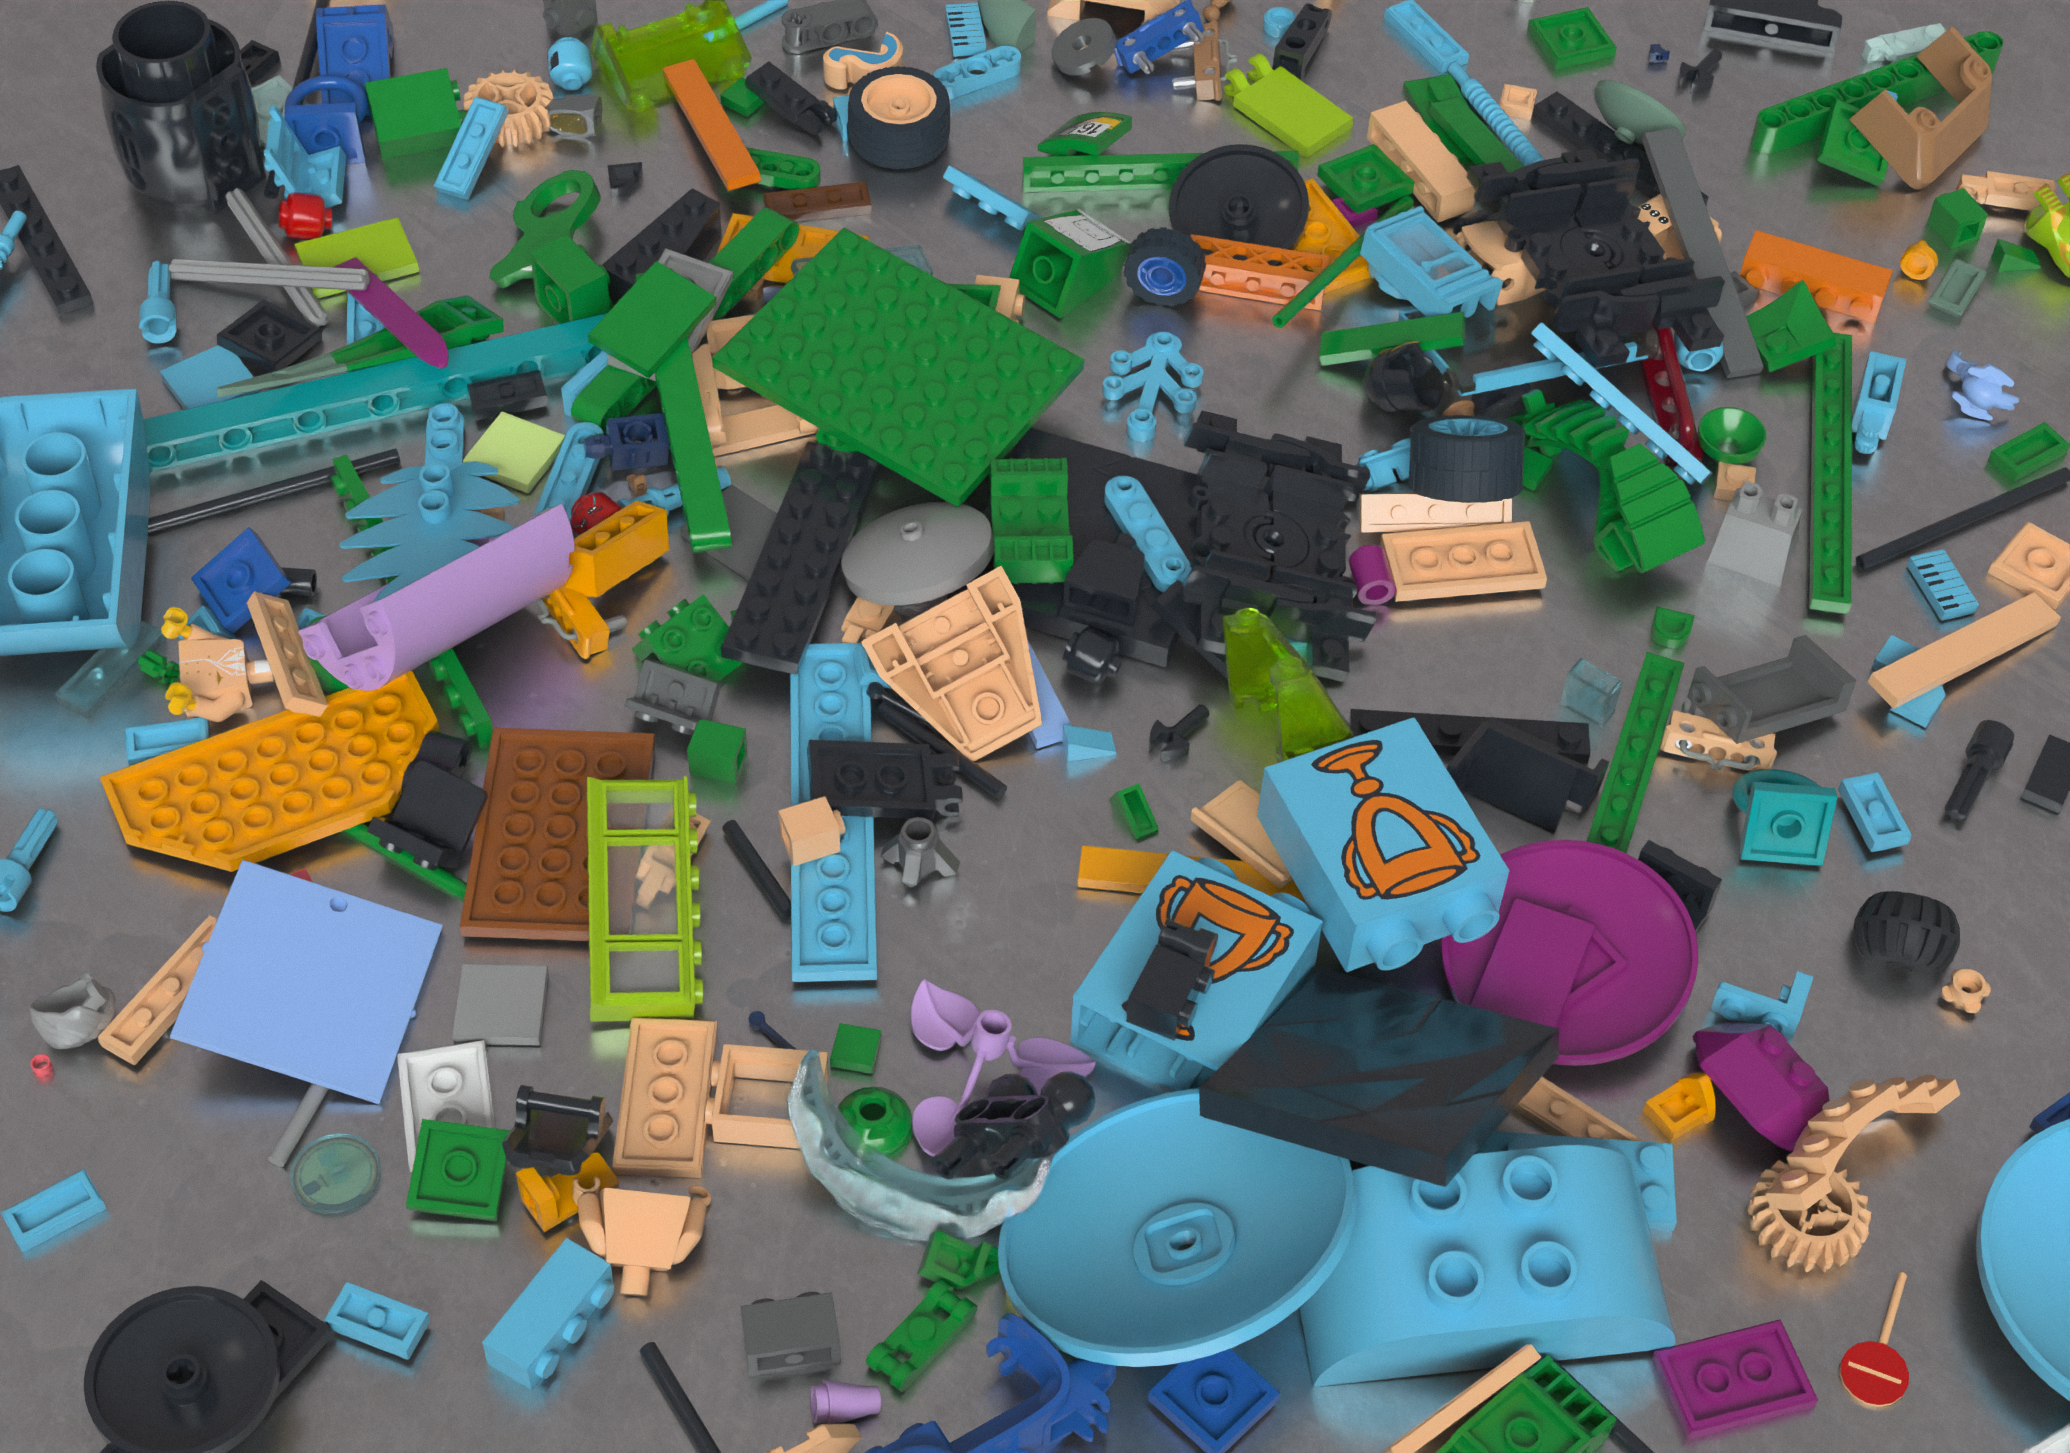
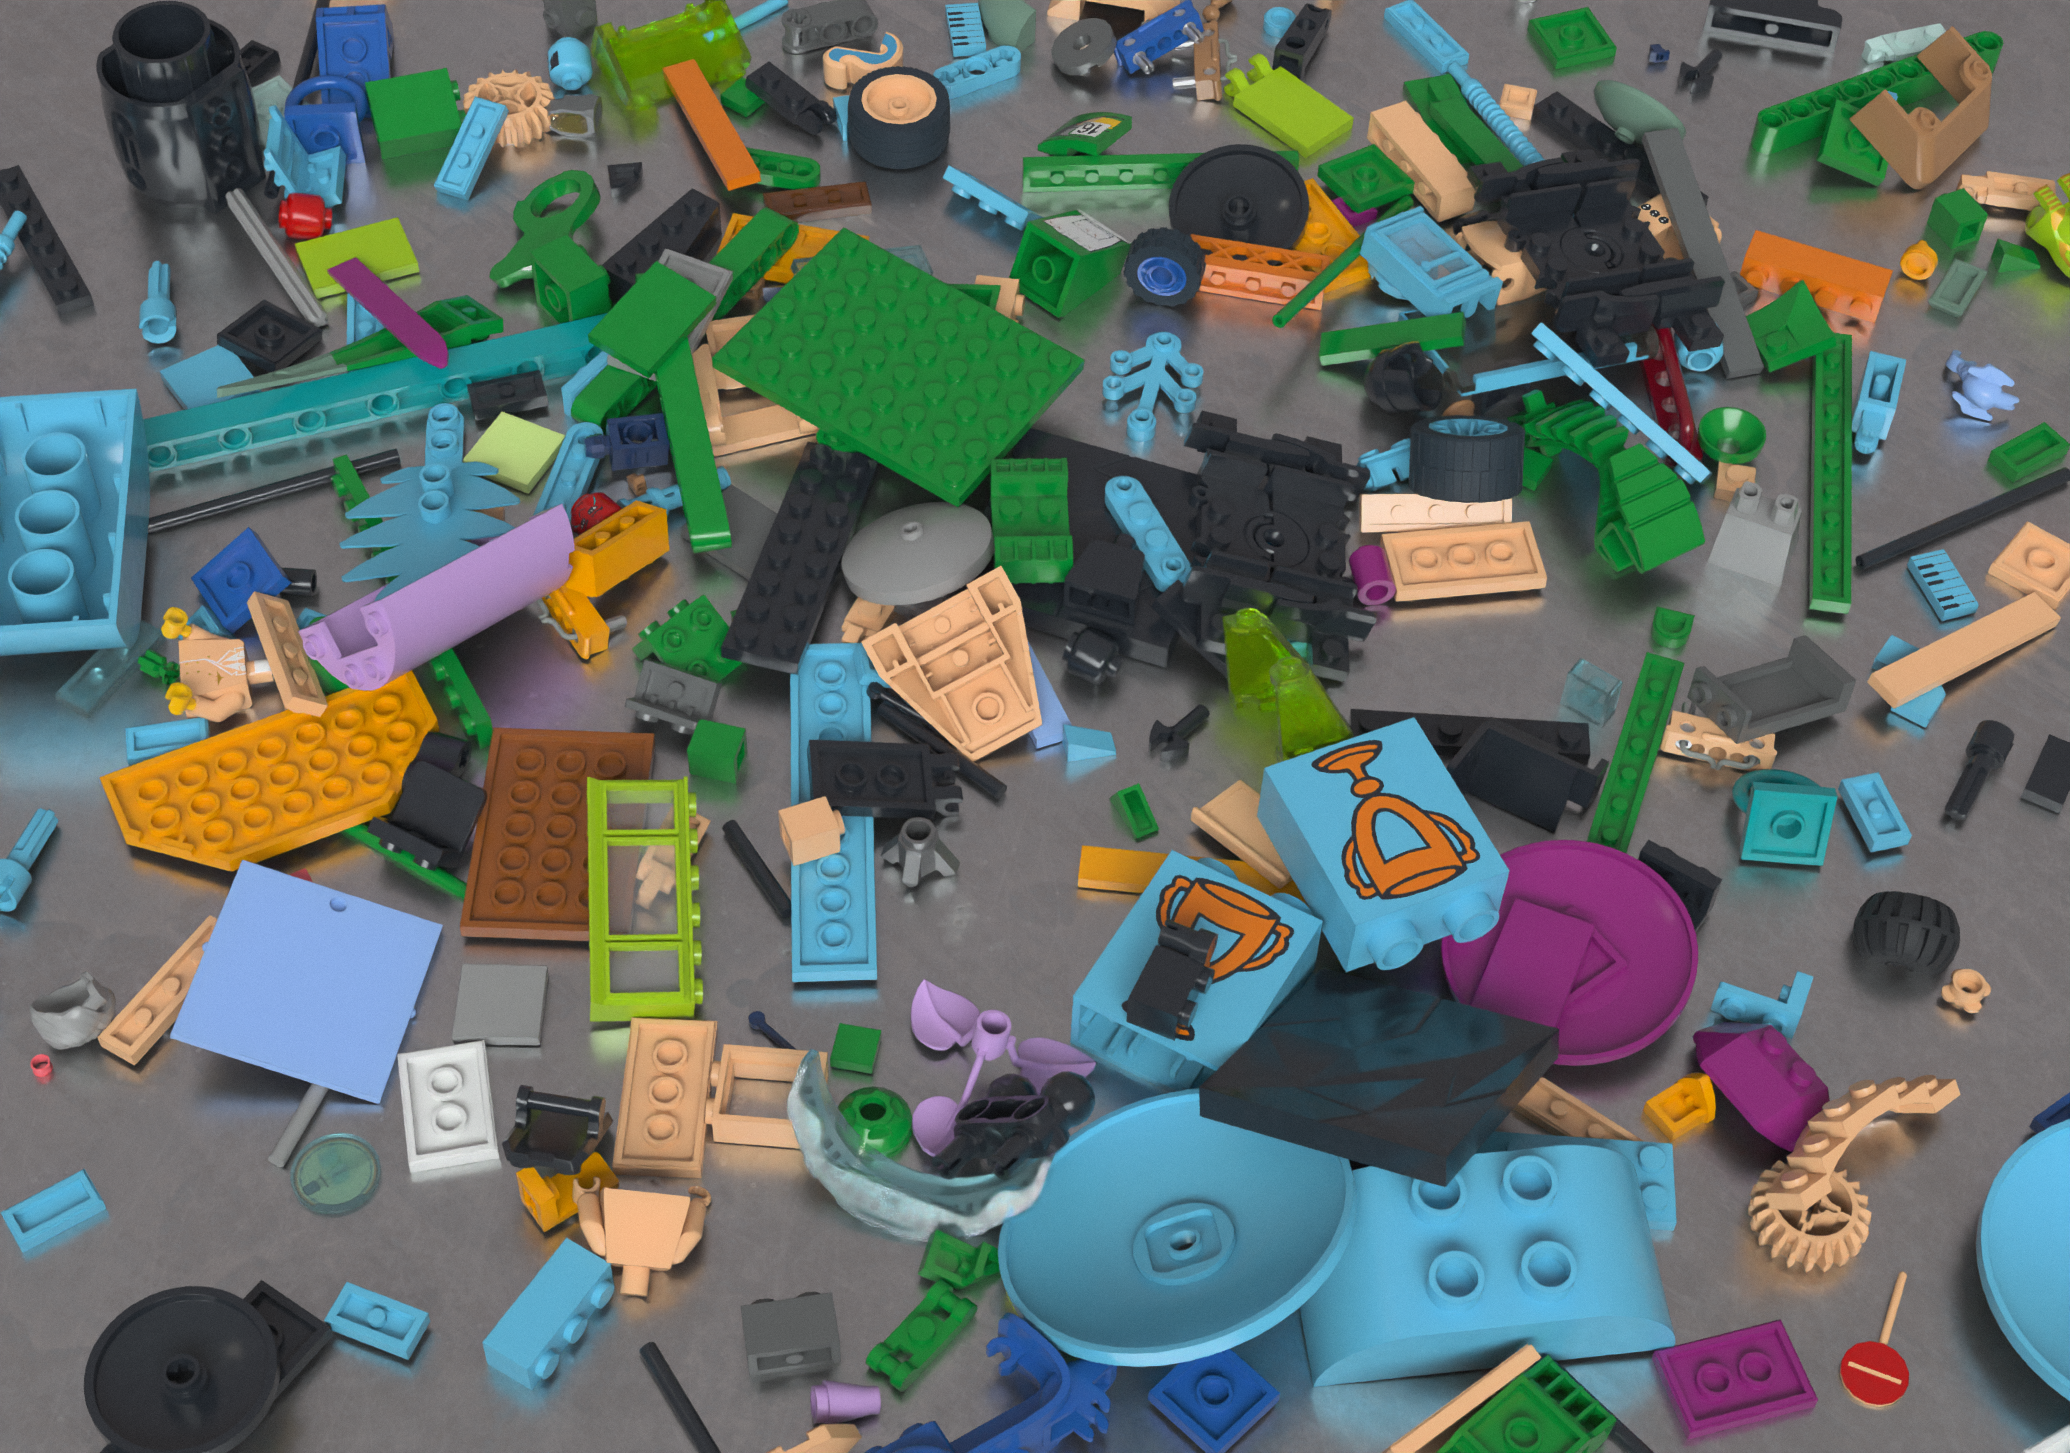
light grey axle [168,259,370,291] -> none
green plate [406,1119,511,1222] -> none

